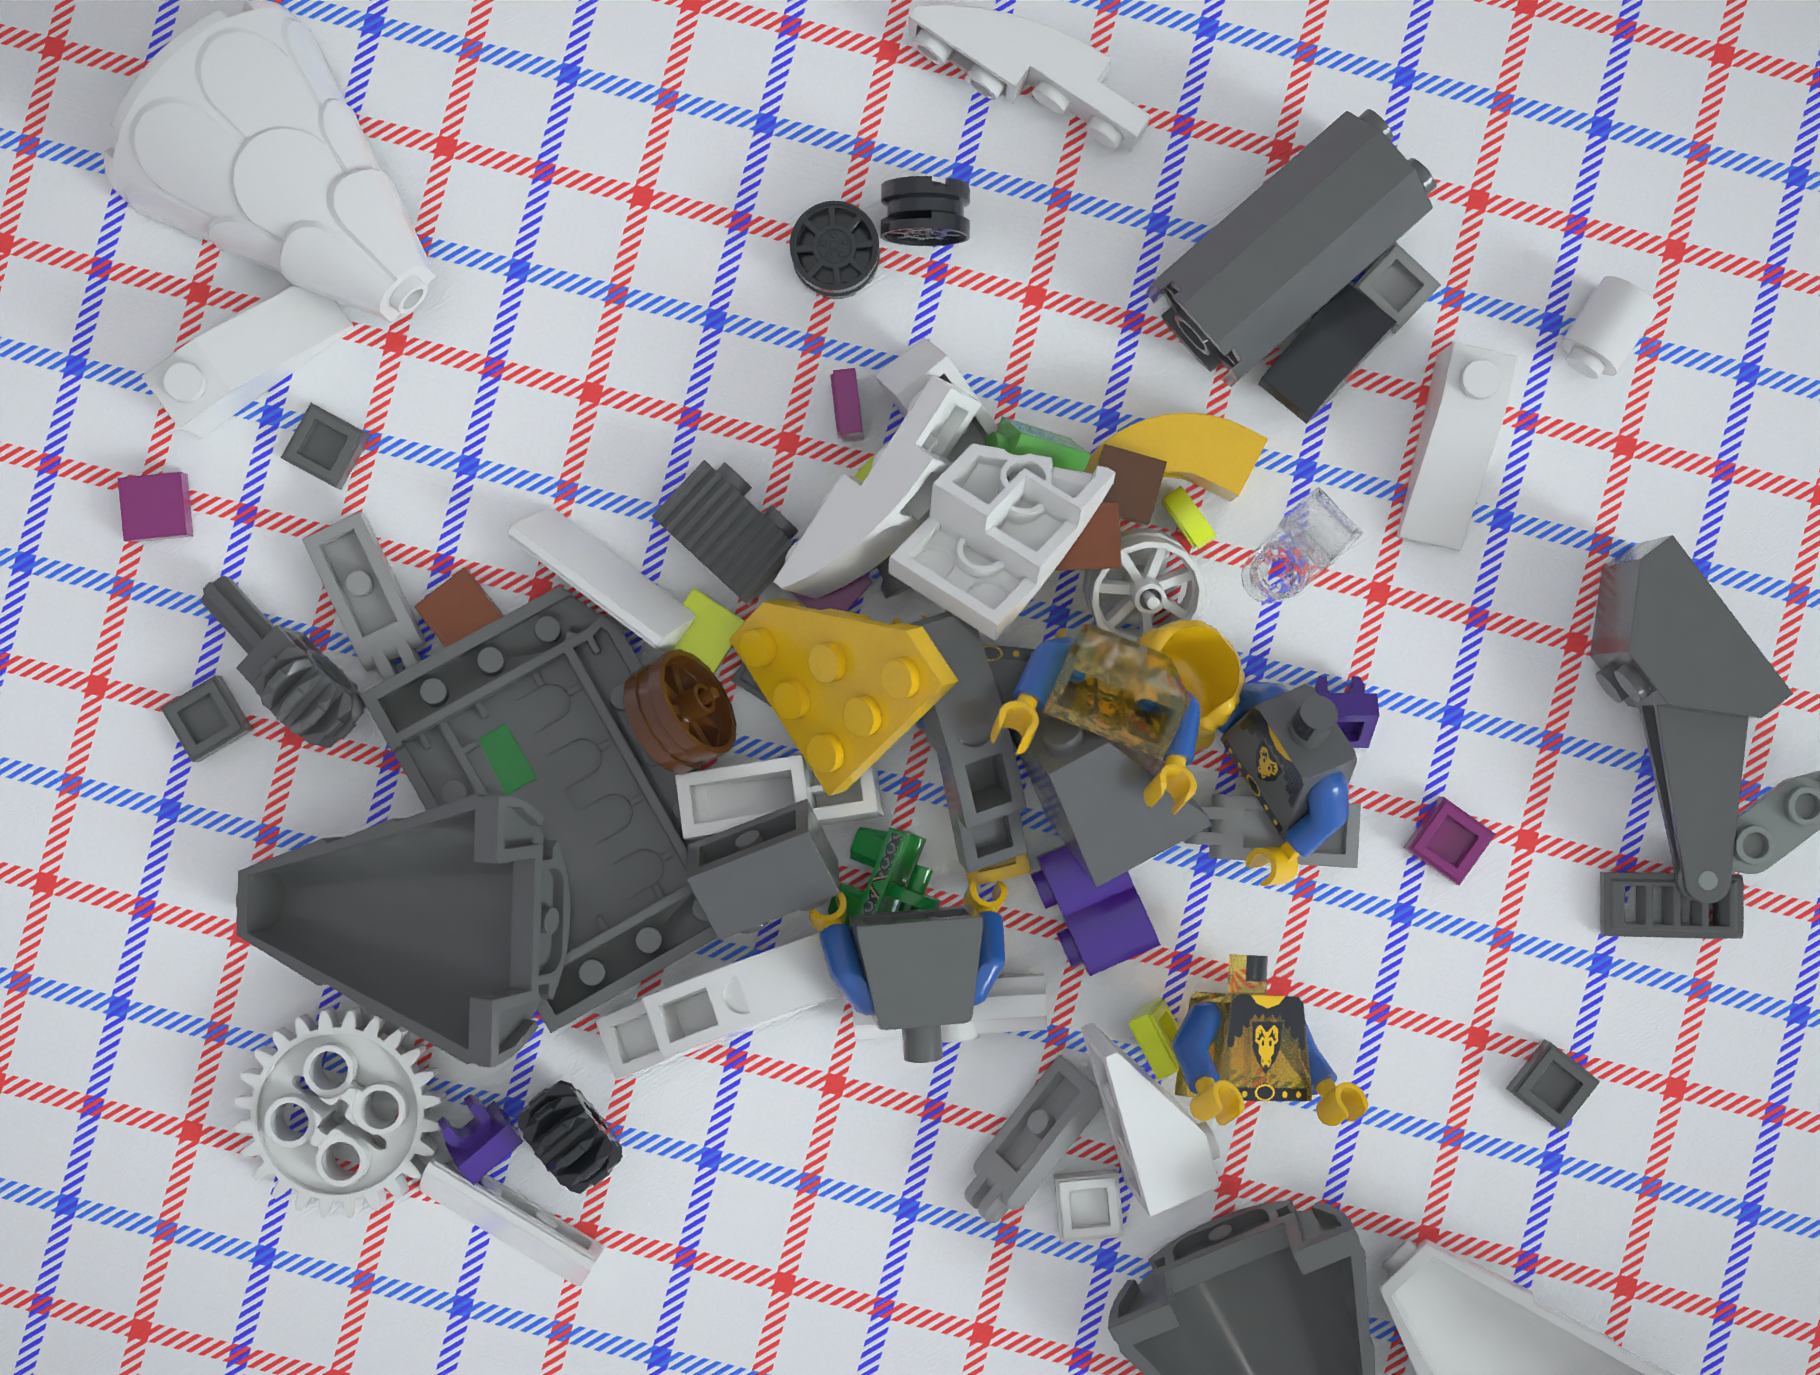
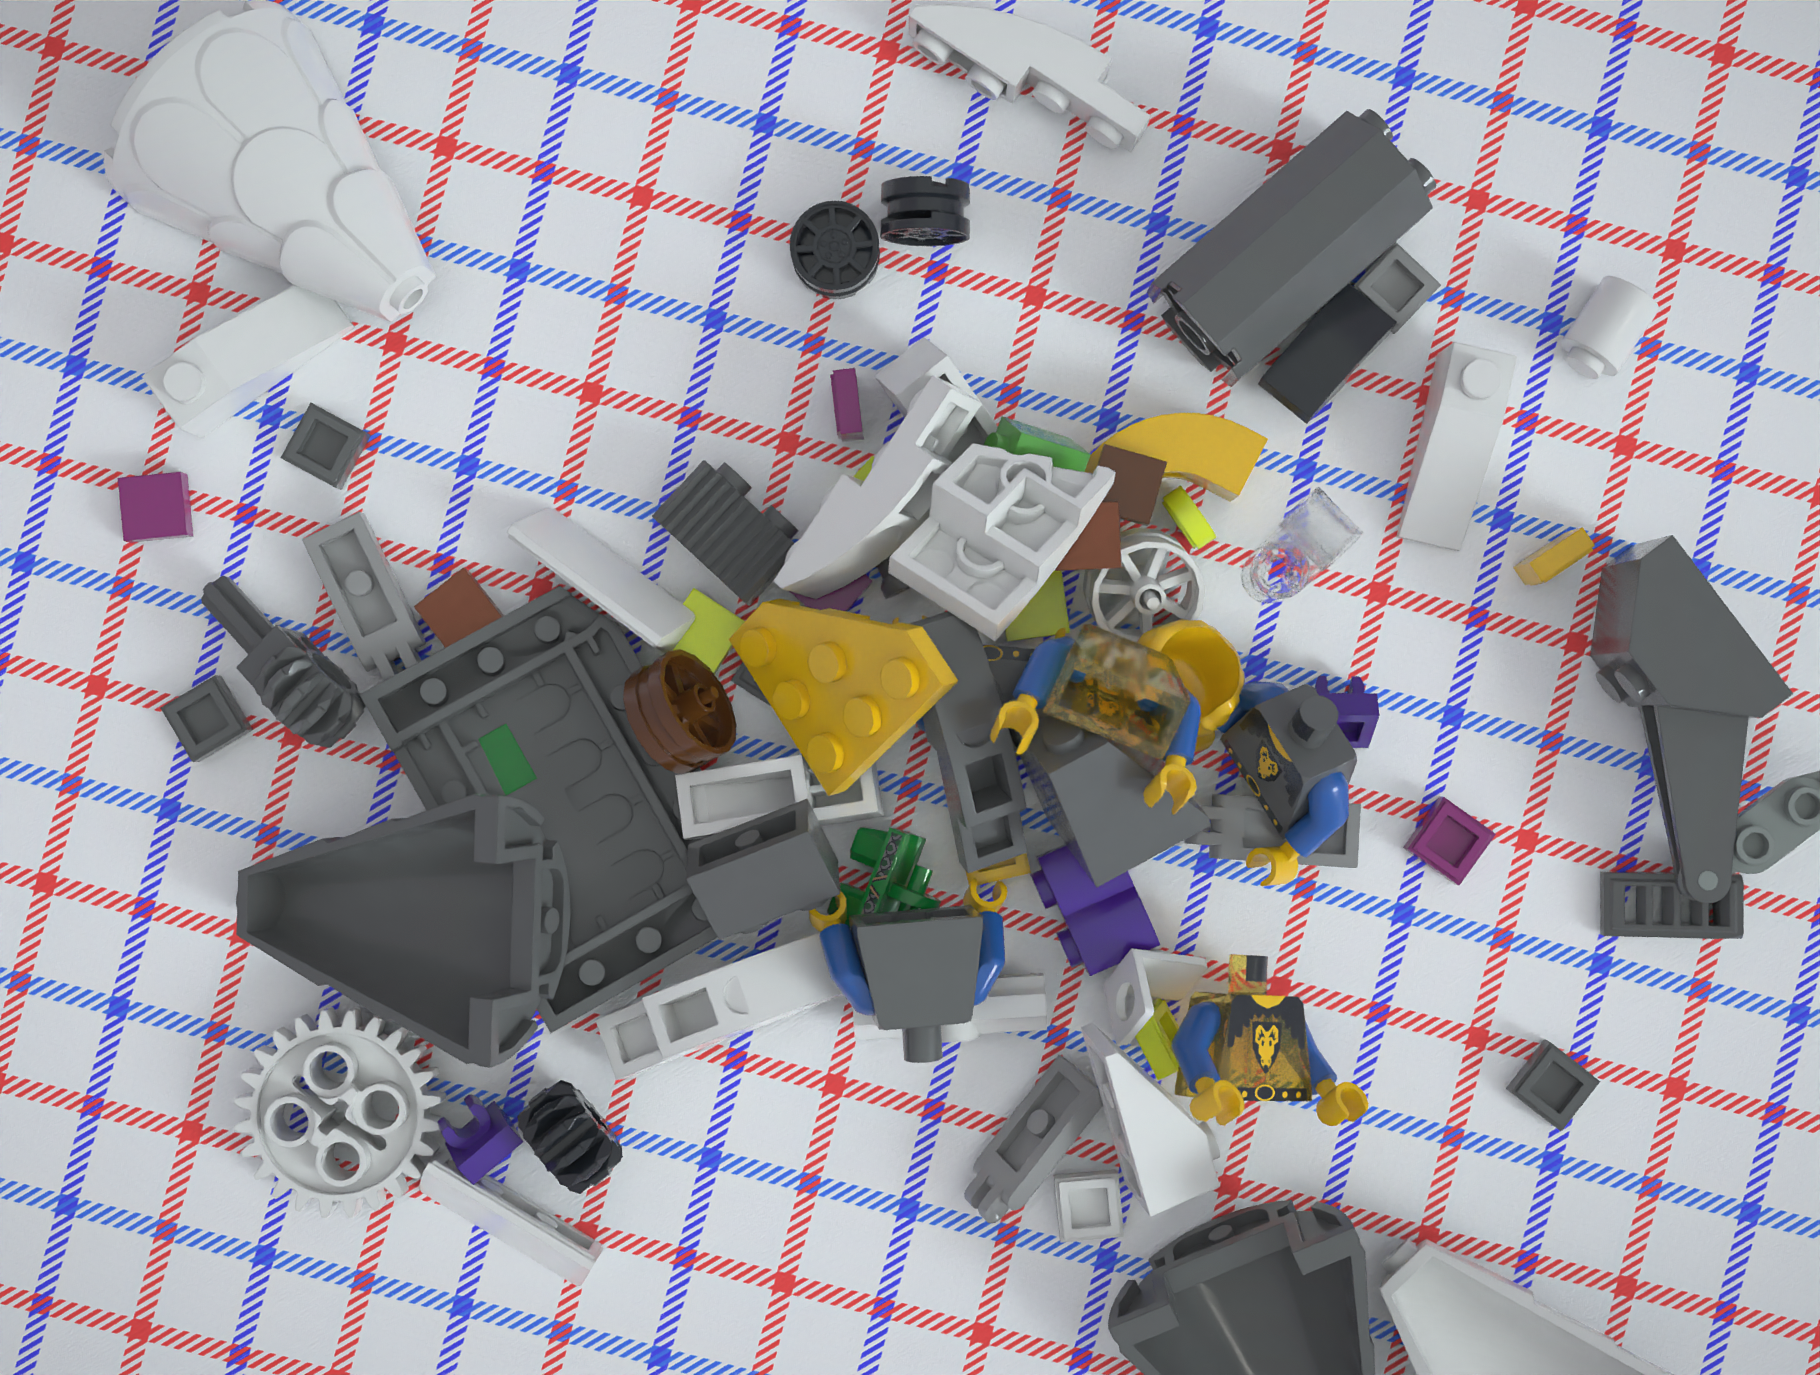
none -> neon yellow tile [1005,571,1070,642]
none -> white bracket [1103,948,1208,1045]
none -> yellow tile [1513,527,1595,586]

